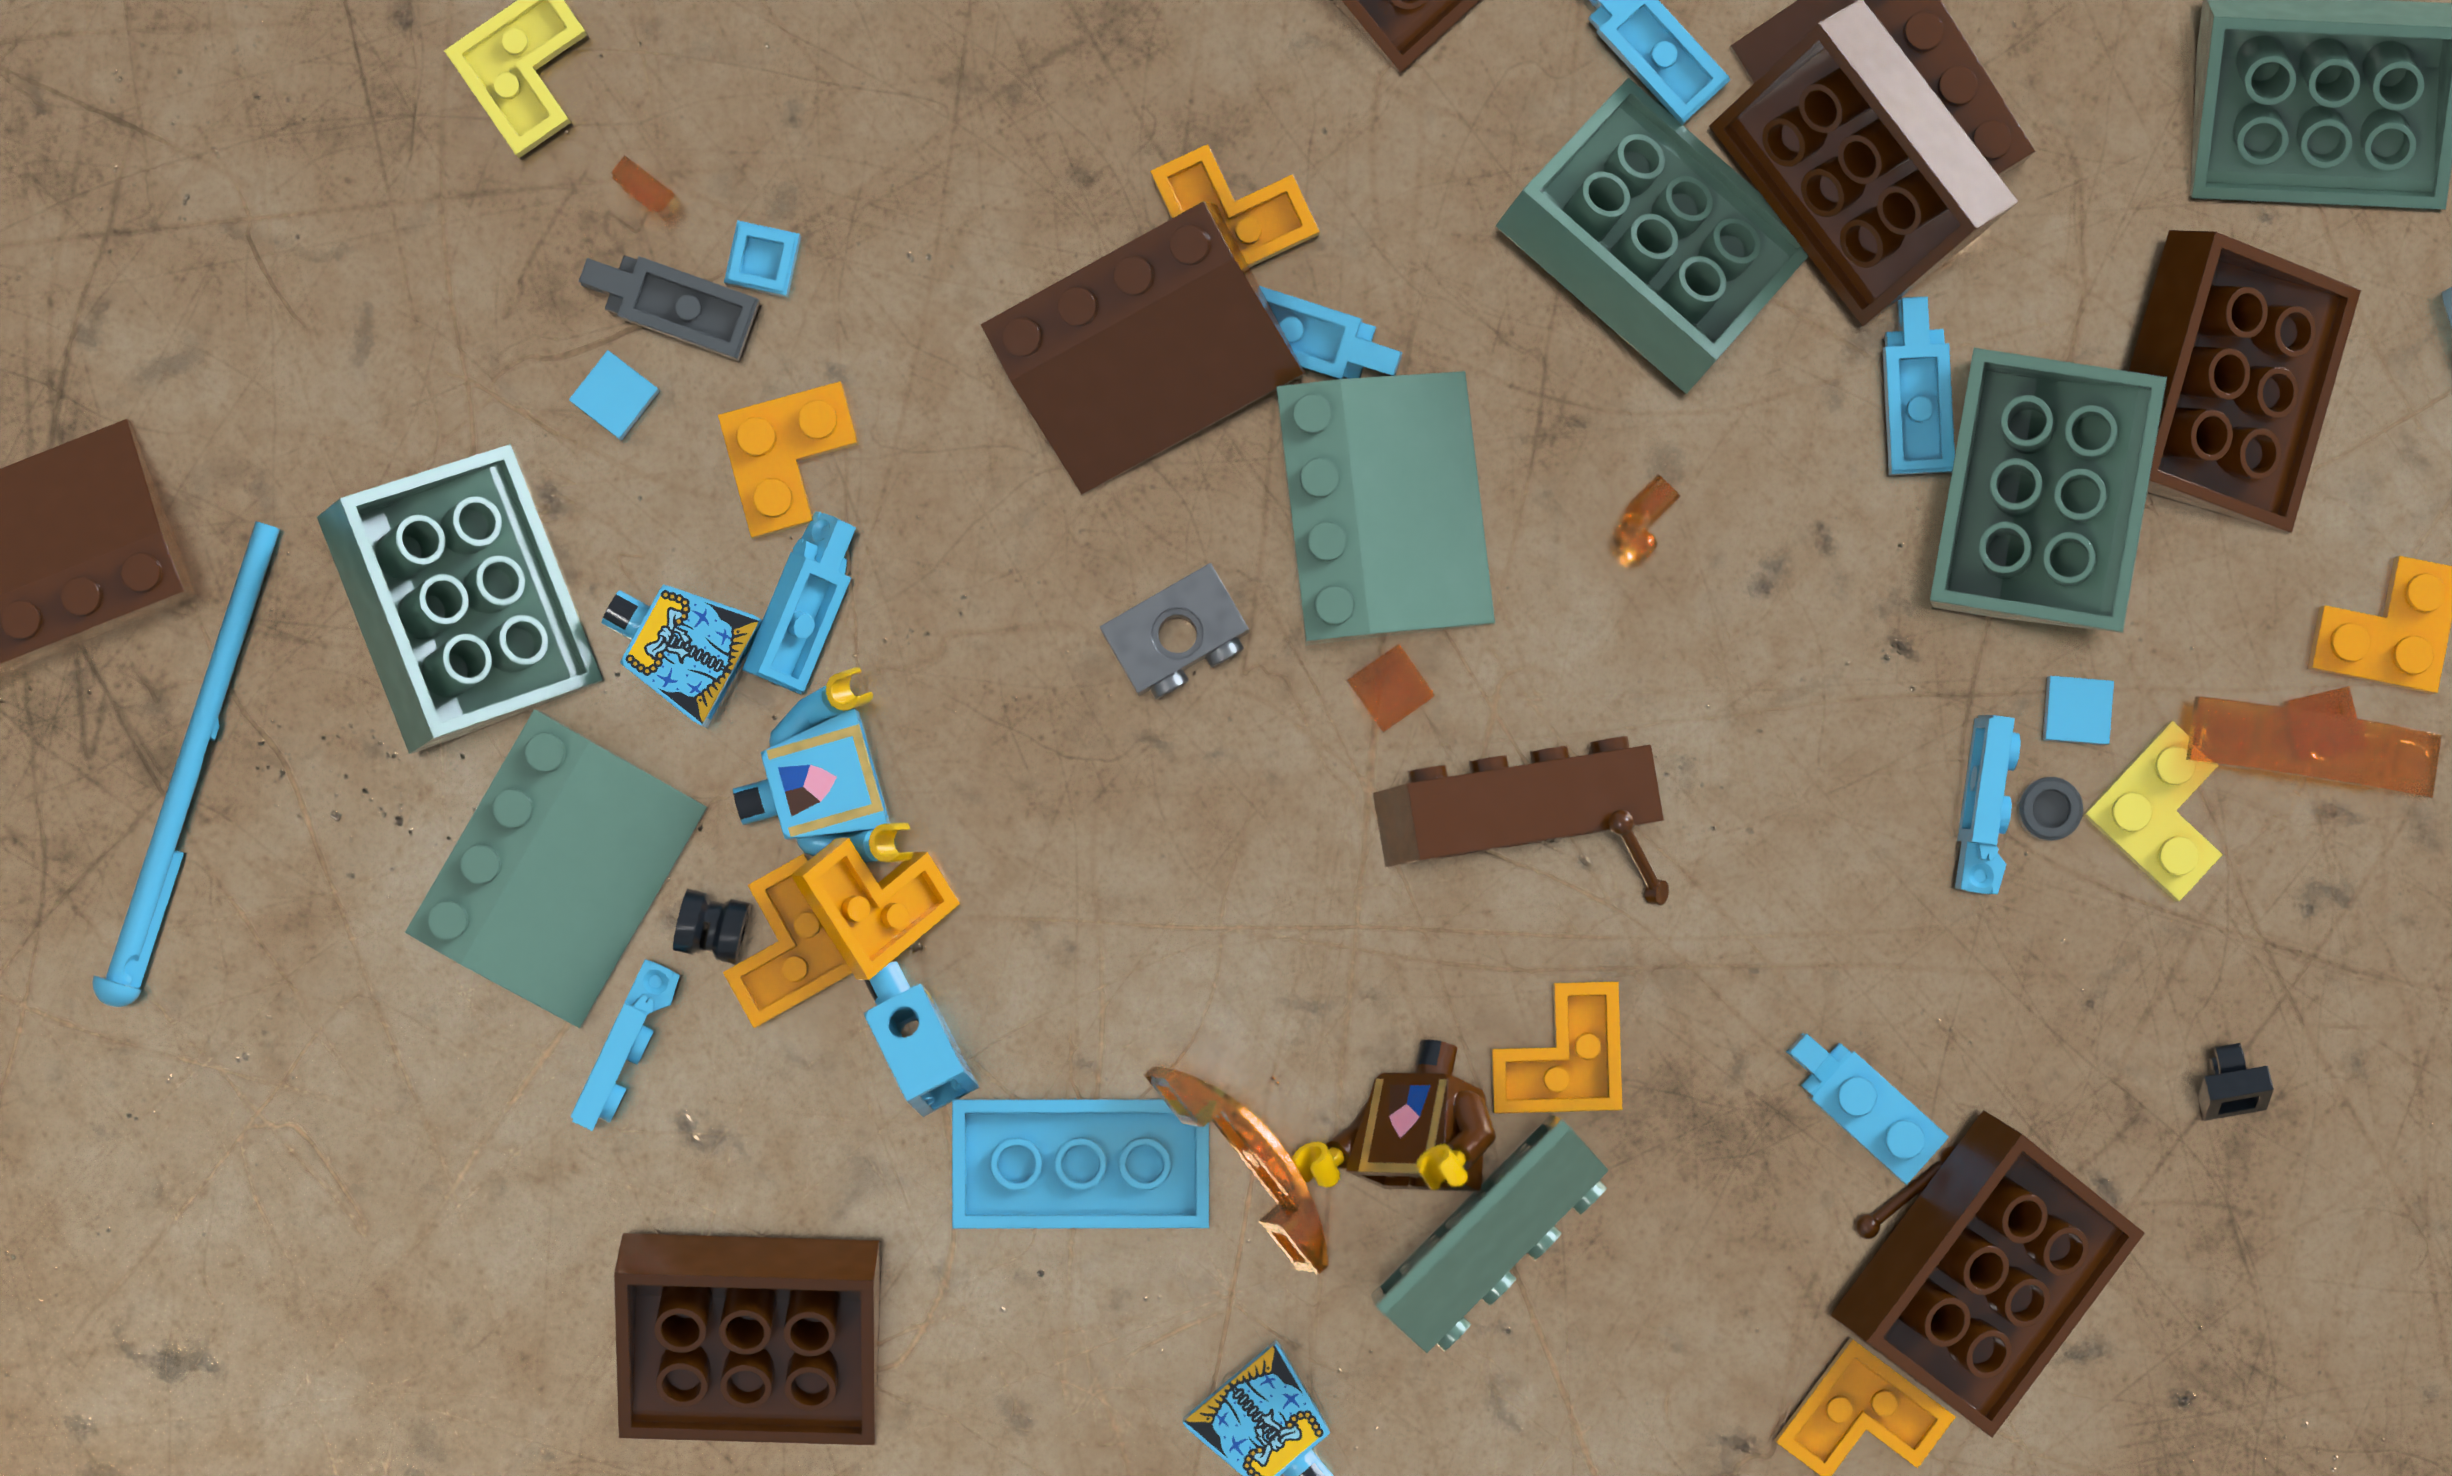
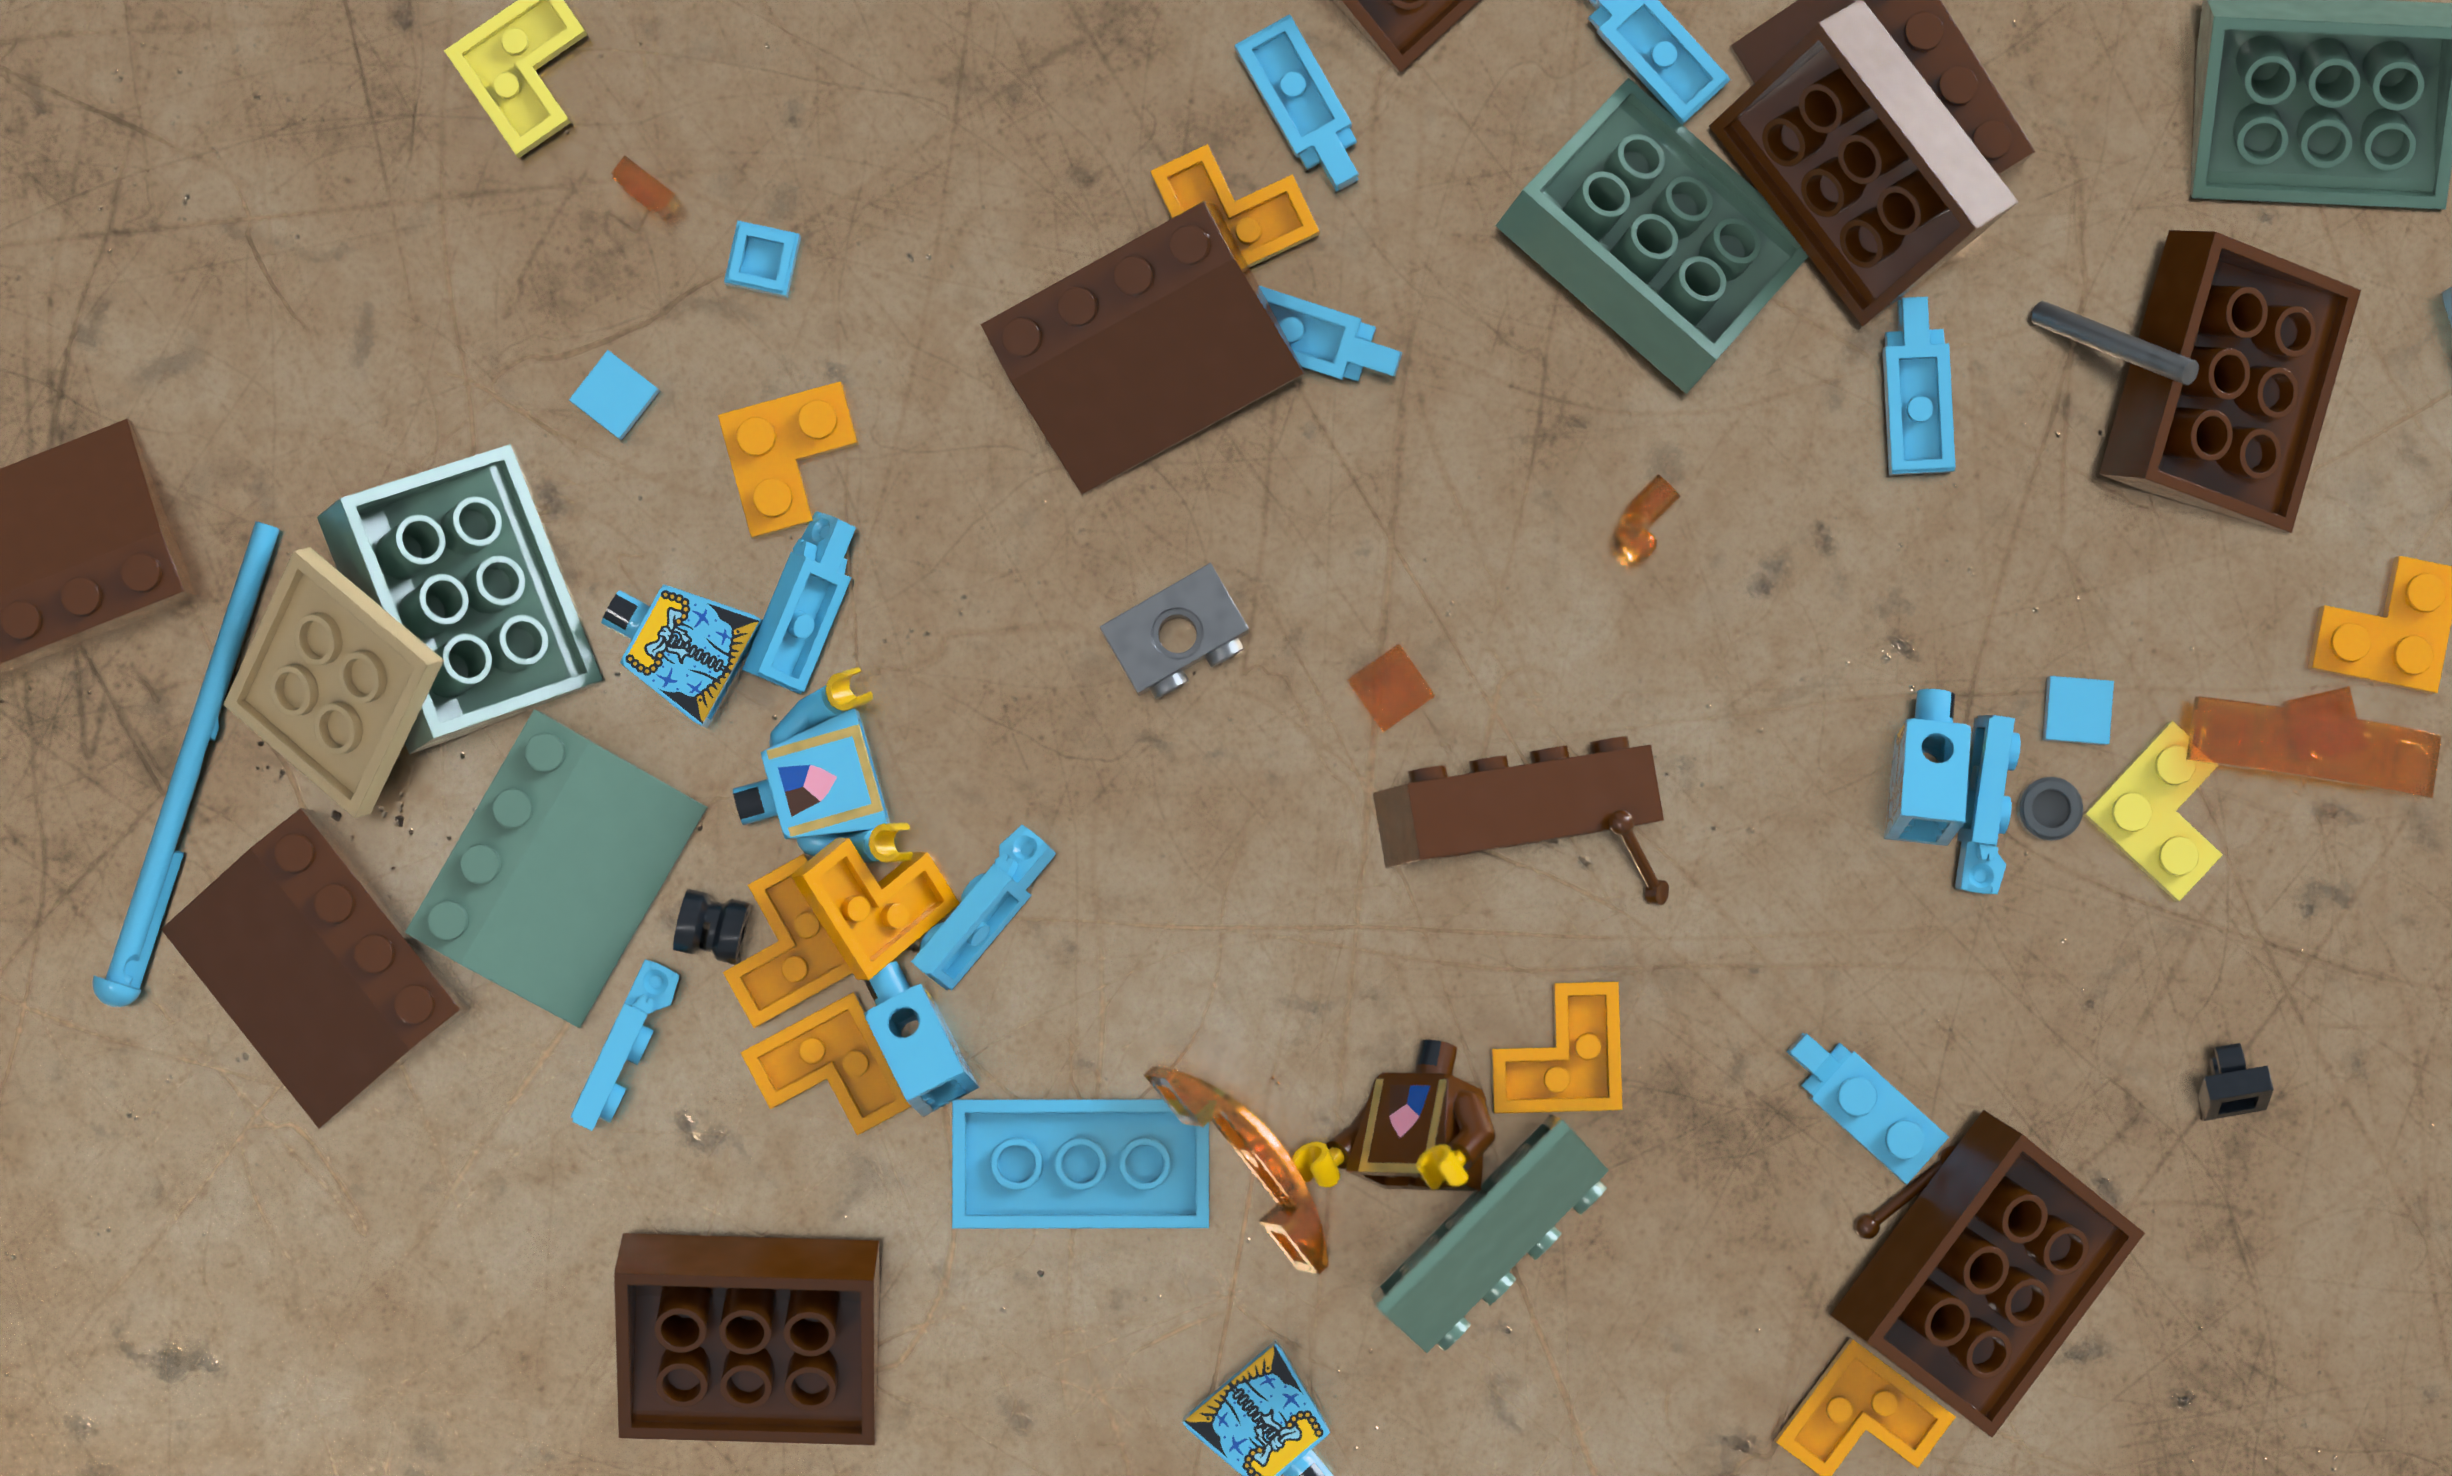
dark grey hinge [578,255,760,361] -> none
sand green slope [1276,371,1495,646] -> none
sand green slope [1930,348,2167,633] -> none
none -> reddish brown slope [161,808,470,1129]
none -> tan plate [223,547,444,818]
none -> light orange plate [740,992,912,1135]
none -> medium azure hinge [911,825,1056,991]
none -> medium azure hinge [1234,14,1359,192]
none -> medium azure torso [1884,689,1971,846]
none -> flat silver bar [2031,301,2199,385]

